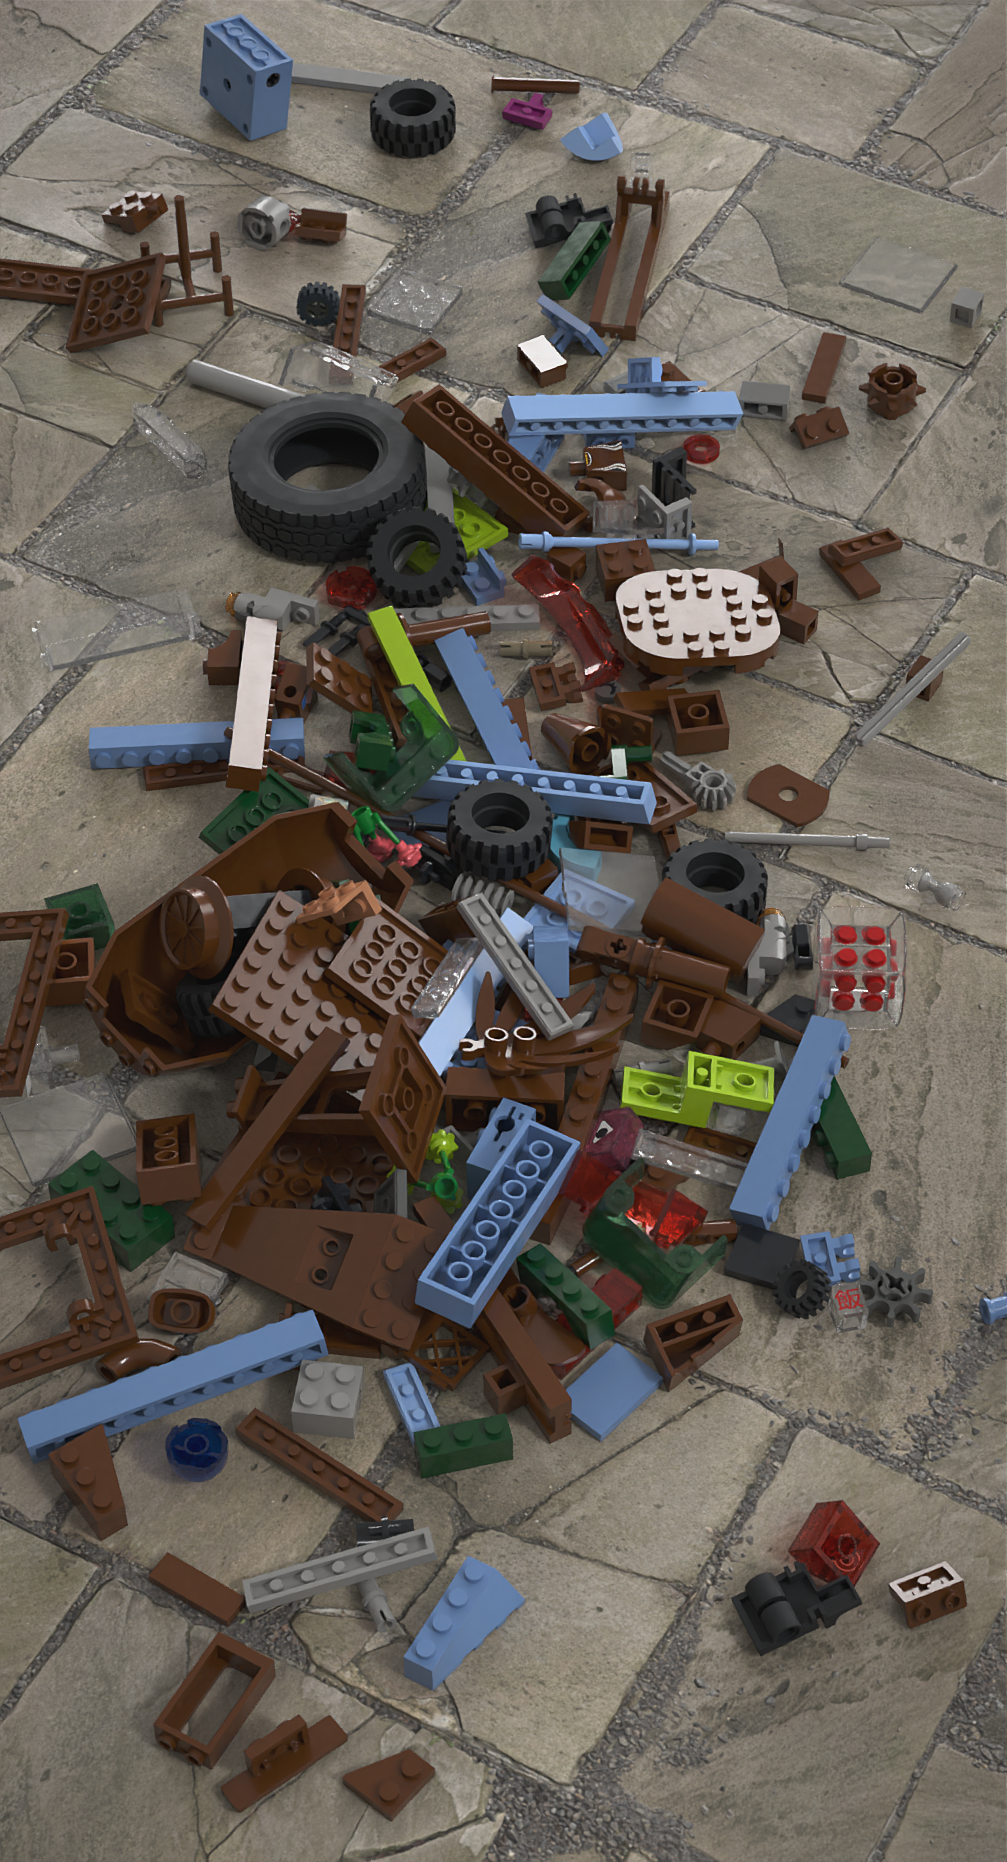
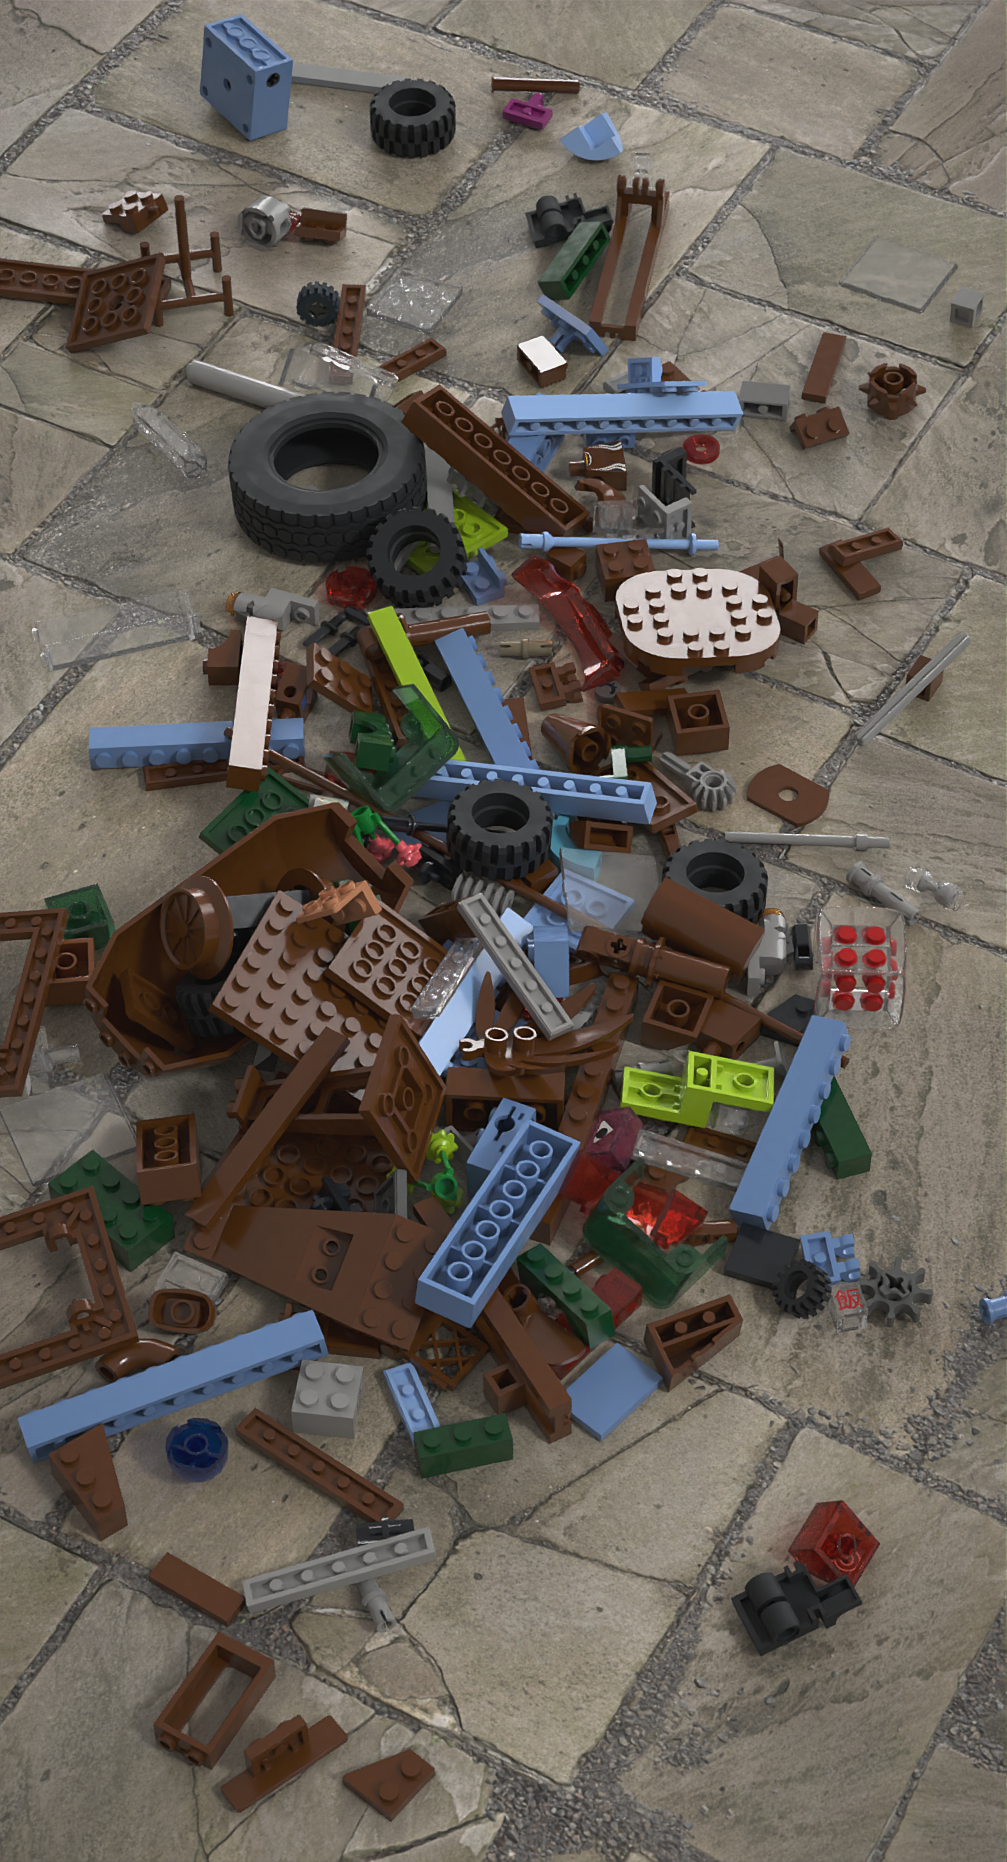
medium blue wedge [403,1556,525,1691] -> none
reddish brown bracket [888,1561,967,1628] -> none
none -> light grey pin [846,861,921,925]

